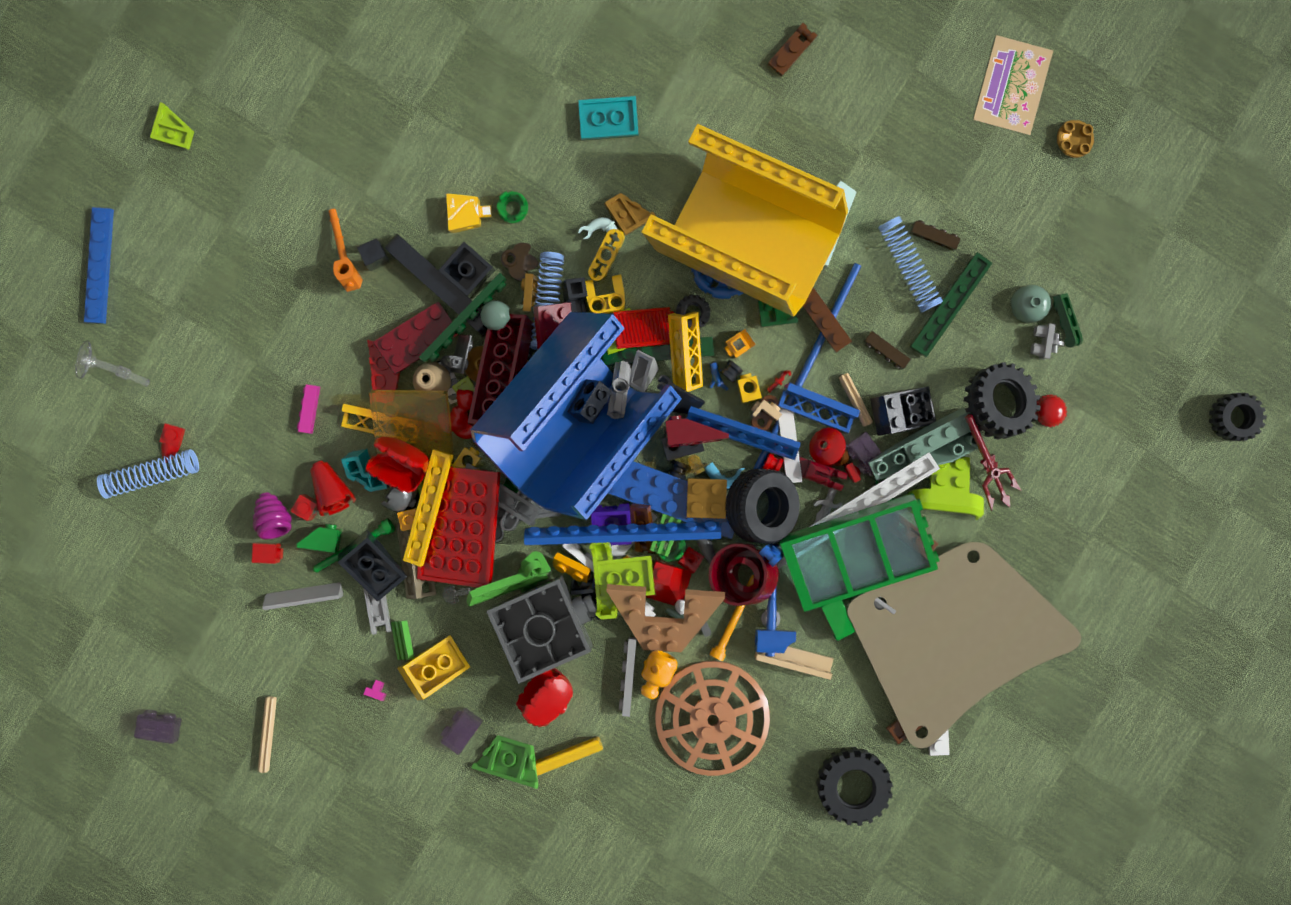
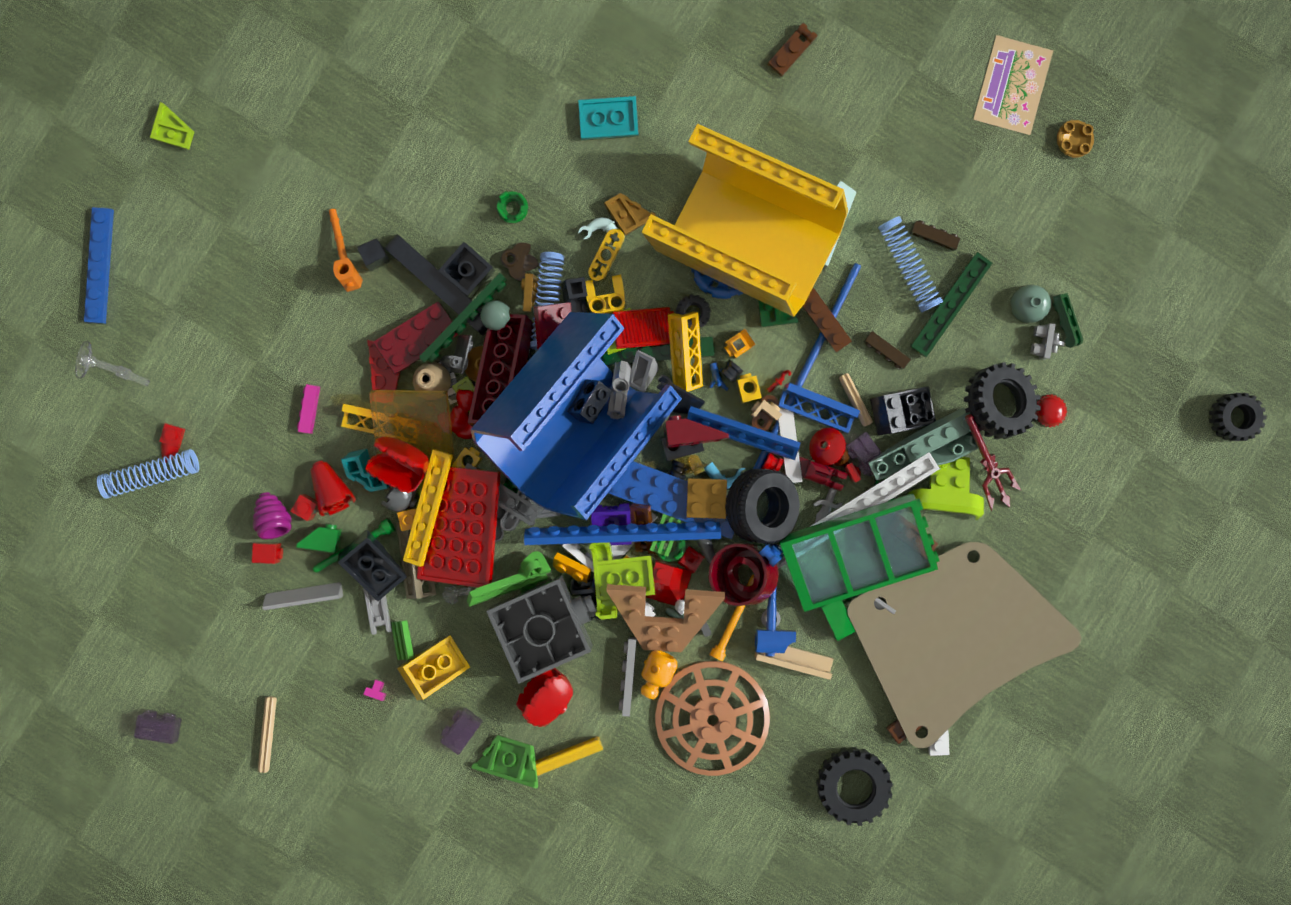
yellow torso [446,194,492,233] -> none

